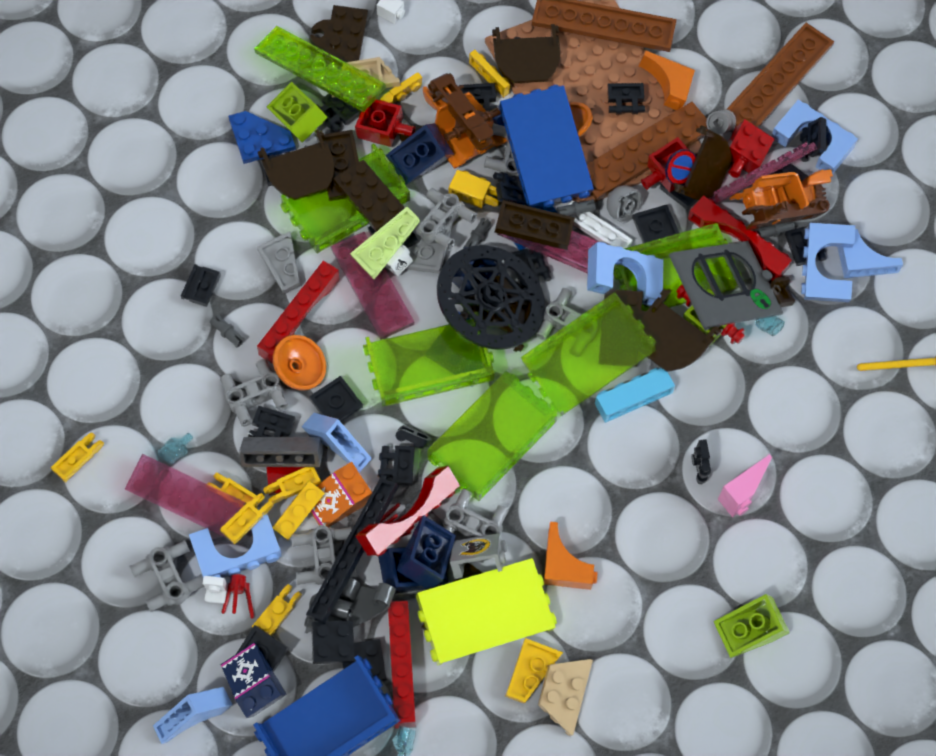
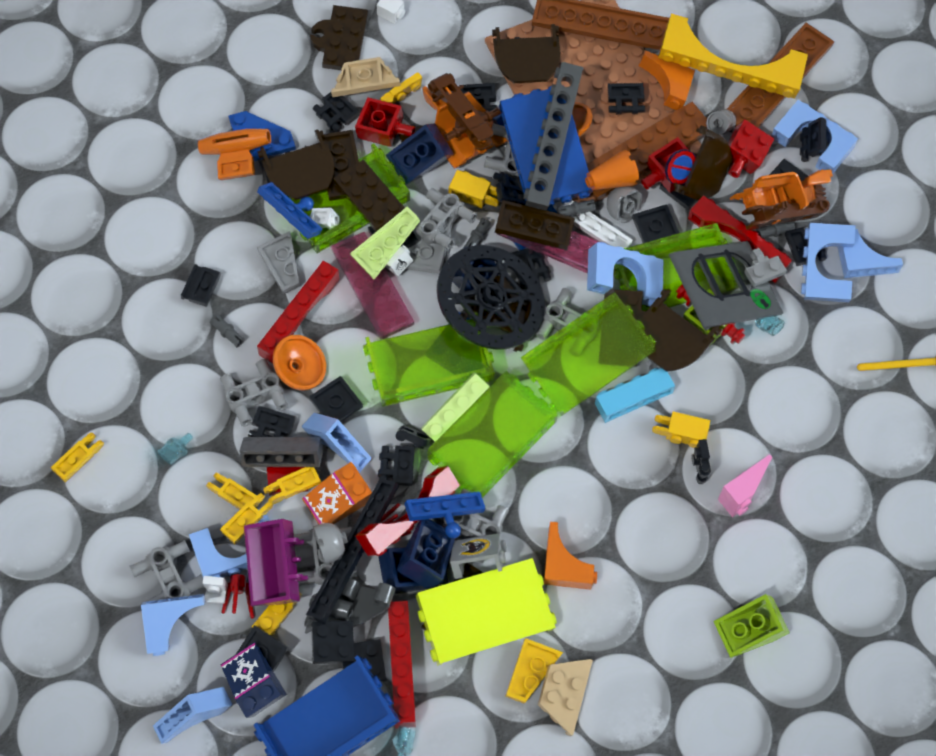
clear pink plate [125,454,246,538] -> none
clear neon green plate [254,26,386,112] -> none
lime slope [266,82,328,143] -> none
yellow plate [272,480,325,540] -> none
yellow plate [469,49,510,98] -> none
clear pink plate [710,142,817,203] -> none
dark brown bracket [770,277,795,307] -> none
none -> light blue arch [141,594,205,656]
none -> orange plate [198,129,271,180]
none -> magenta piece [244,519,308,606]
none -> blue plate [257,182,322,239]
none -> white bracket [310,208,340,232]
none -> light grey cylinder [313,523,348,564]
none -> blue plate [404,492,486,539]
none -> yellowish green plate [421,372,490,442]
none -> dark grey brick [523,62,583,211]
none -> orange cone [585,150,639,190]
none -> yellow hinge [652,411,711,448]
none -> yellow arch [658,13,808,99]
none -> light grey hinge [744,248,787,287]

